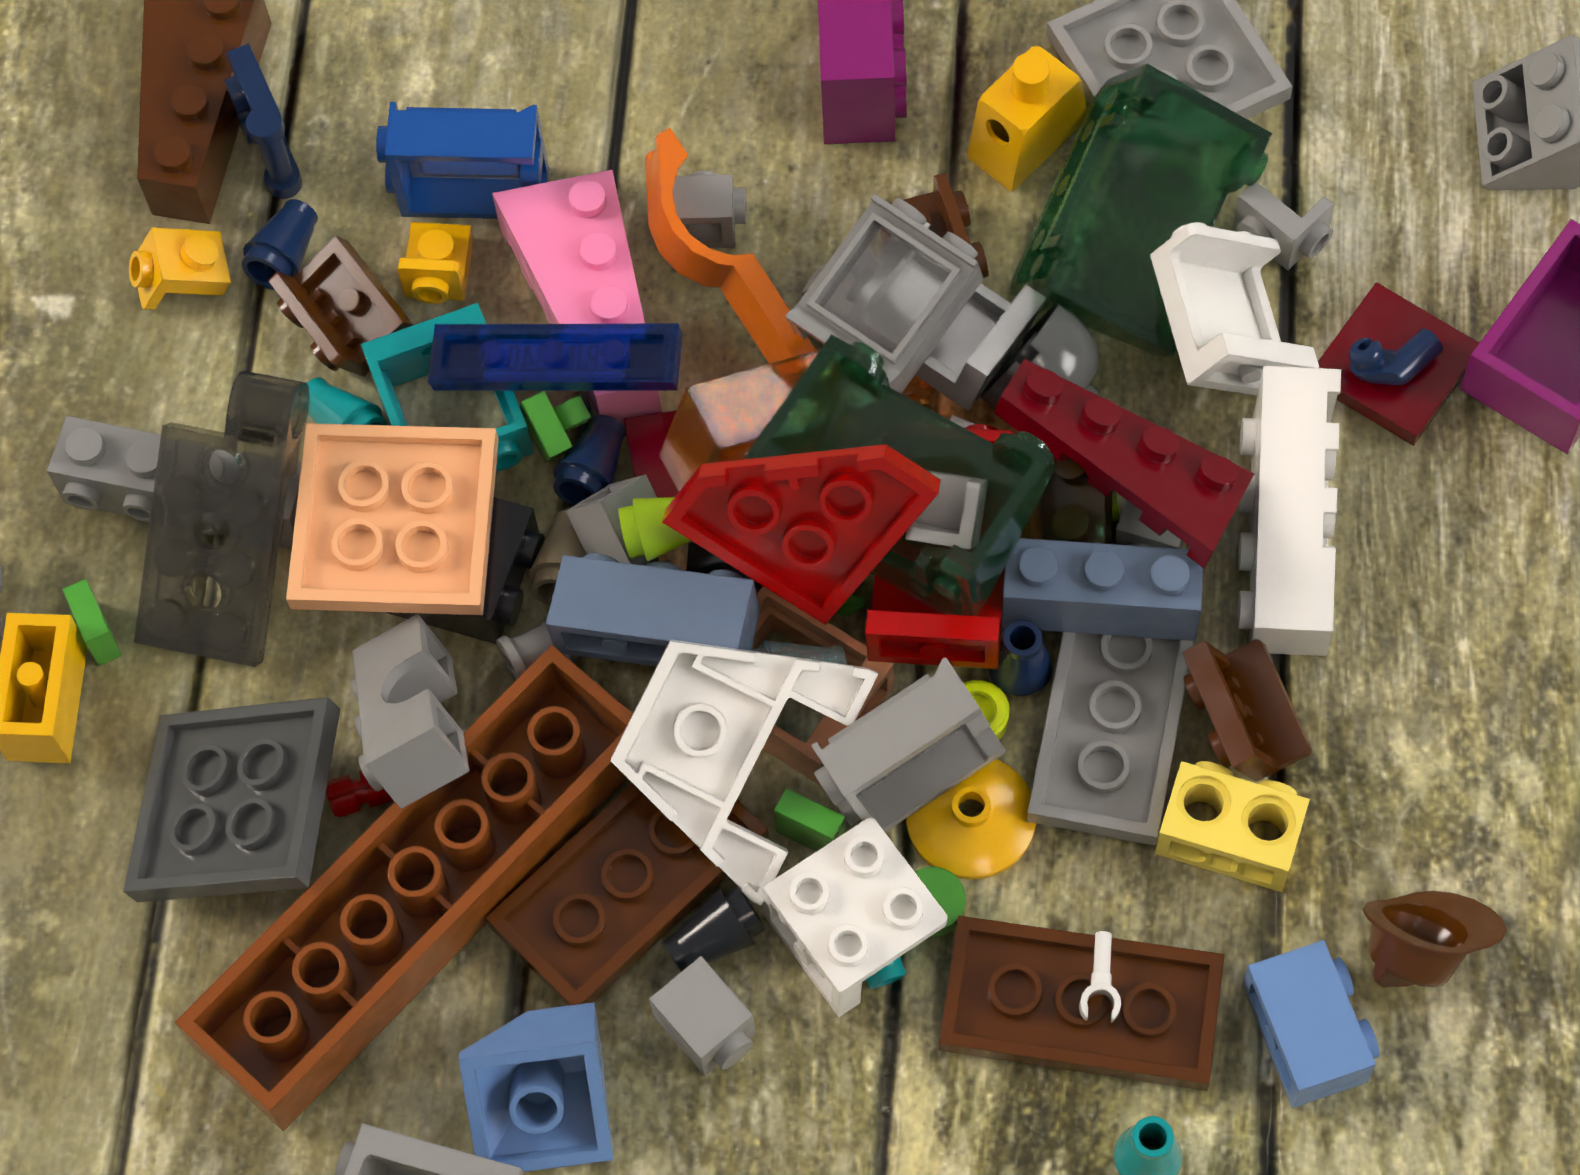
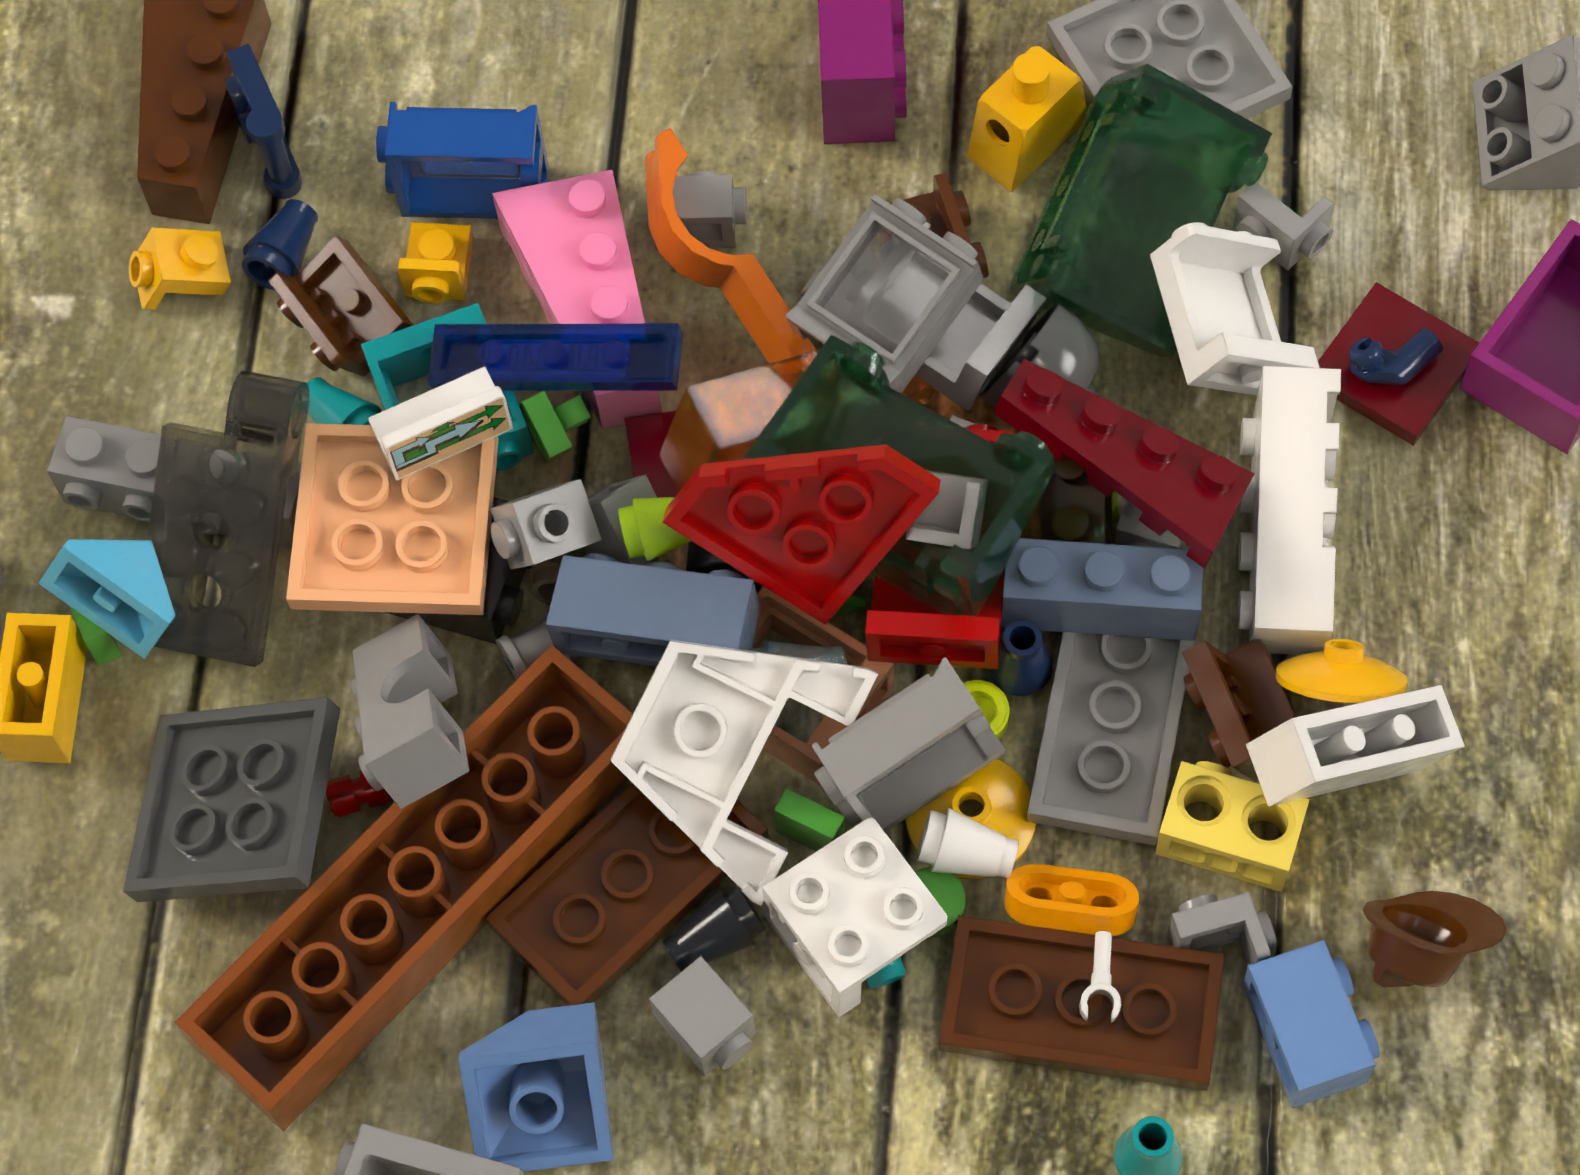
dark blue cone [553,415,626,506] -> none
none -> medium azure slope [38,539,176,659]
none -> panel [368,366,513,481]
none -> light grey brick [490,479,602,569]
none -> white cone [916,808,1019,879]
none -> light orange plate [1004,864,1139,936]
none -> light grey bracket [1168,892,1277,965]
none -> white brick [1246,685,1465,807]
none -> yellow dish [1276,639,1408,703]

